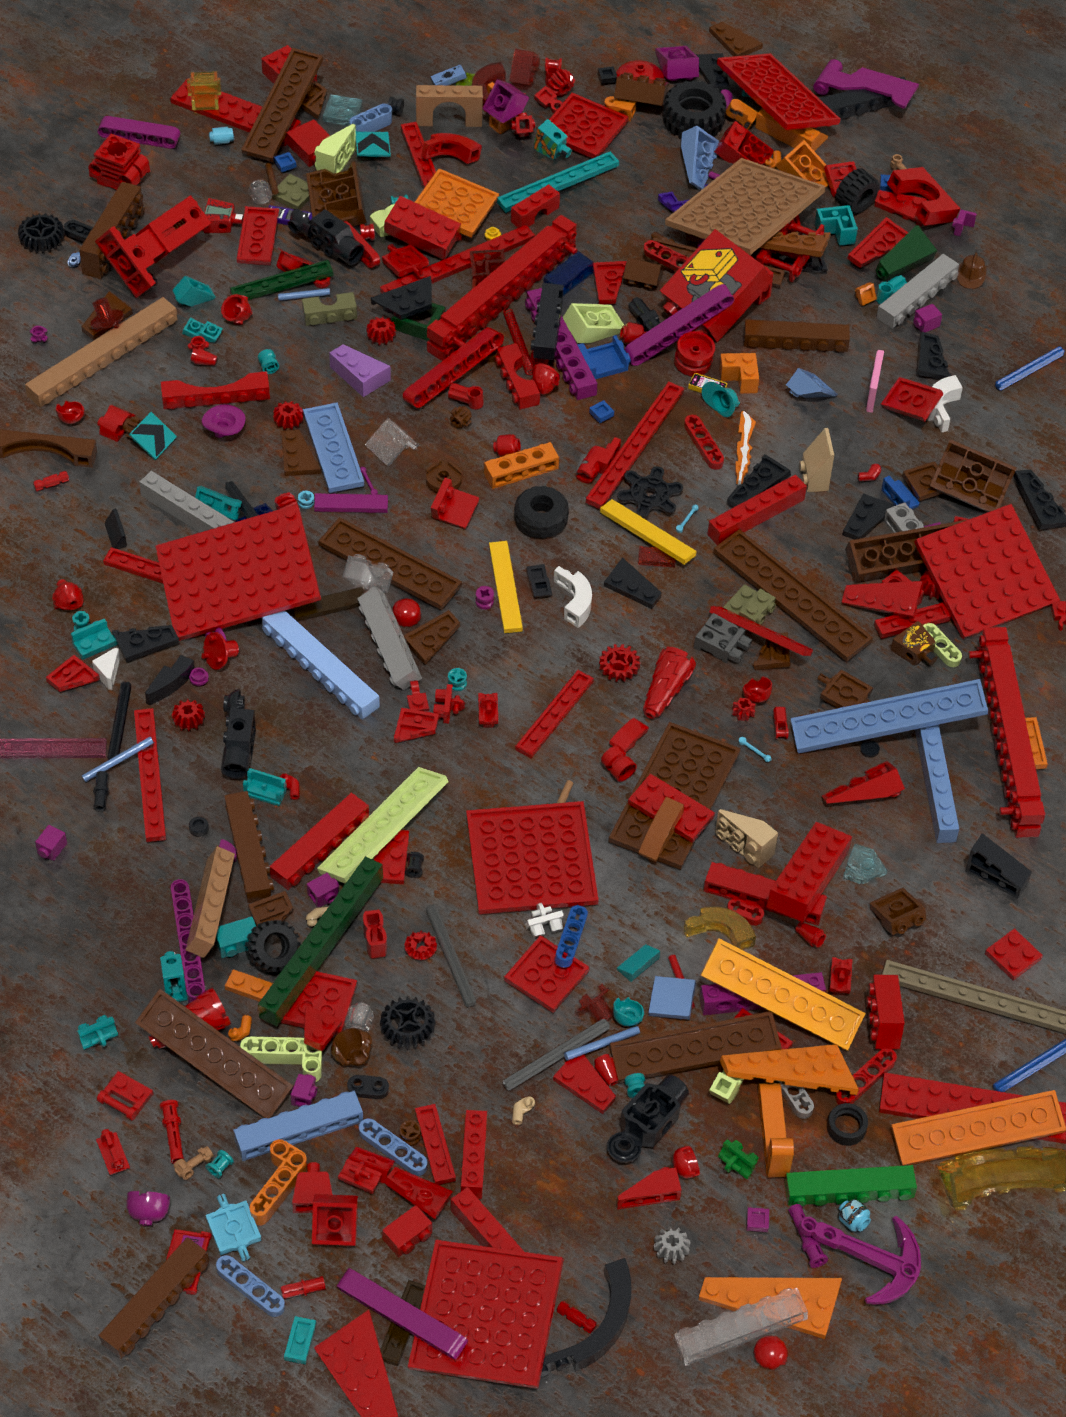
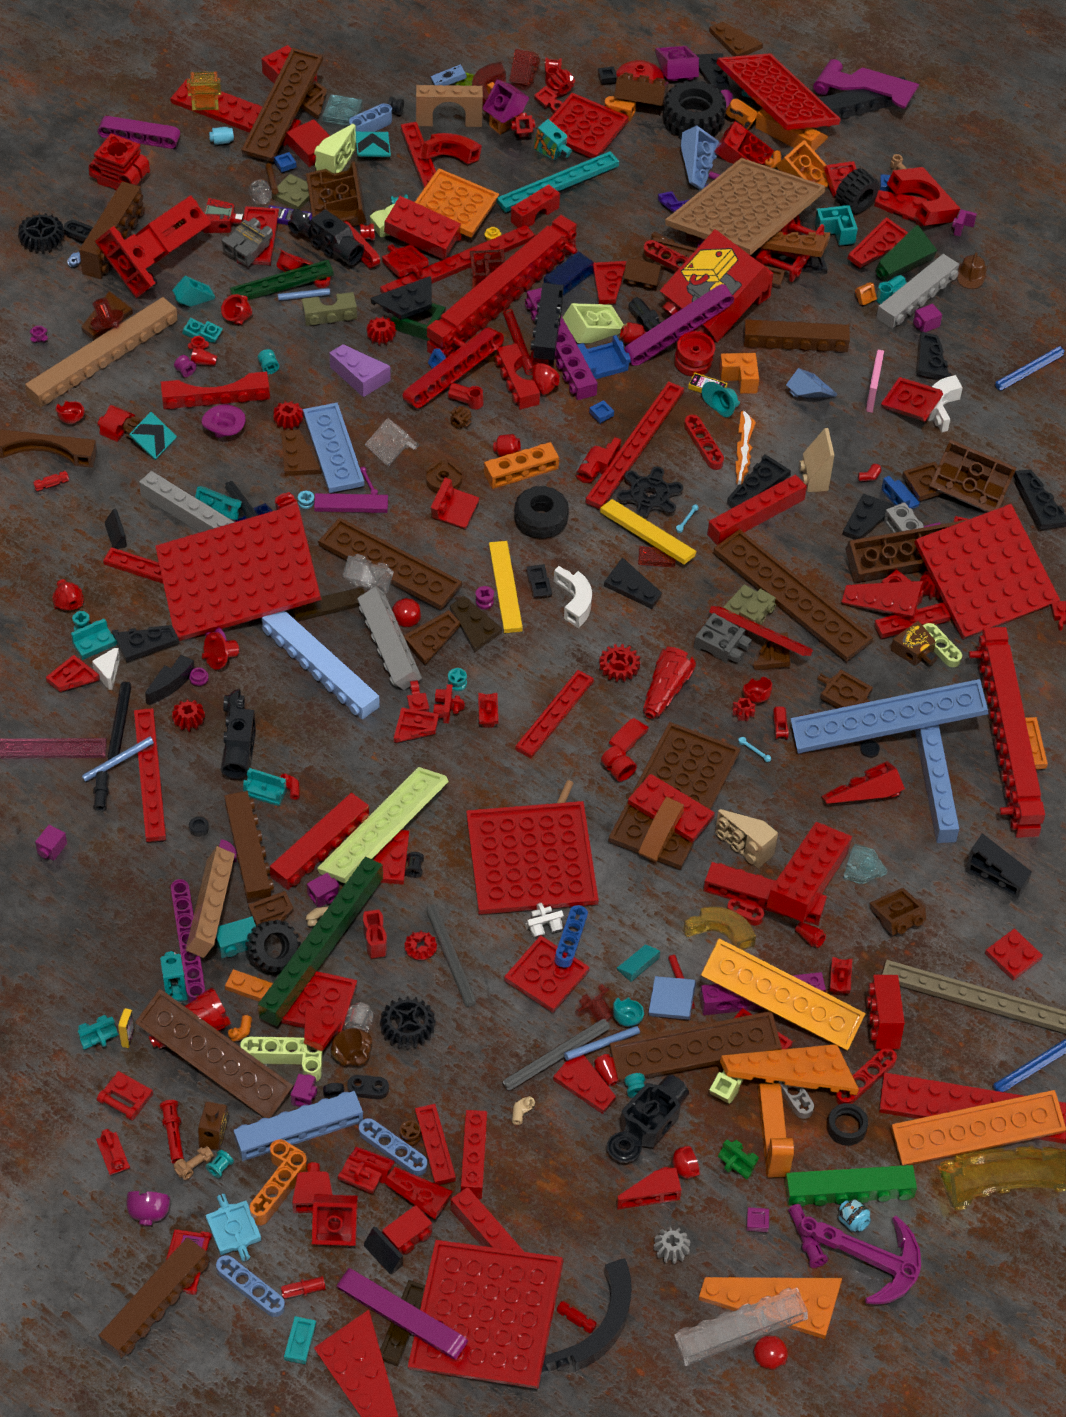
none -> yellow tile [118,1008,135,1048]
none -> magenta wheel [174,355,196,377]
none -> reddish brown torso [198,1102,230,1151]
none -> dark grey hips [221,218,273,266]
none -> black tile [323,1083,344,1098]
none -> black slope [364,1226,403,1274]
none -> blue plate [428,349,446,369]
none -> dark brown wing [450,596,502,653]

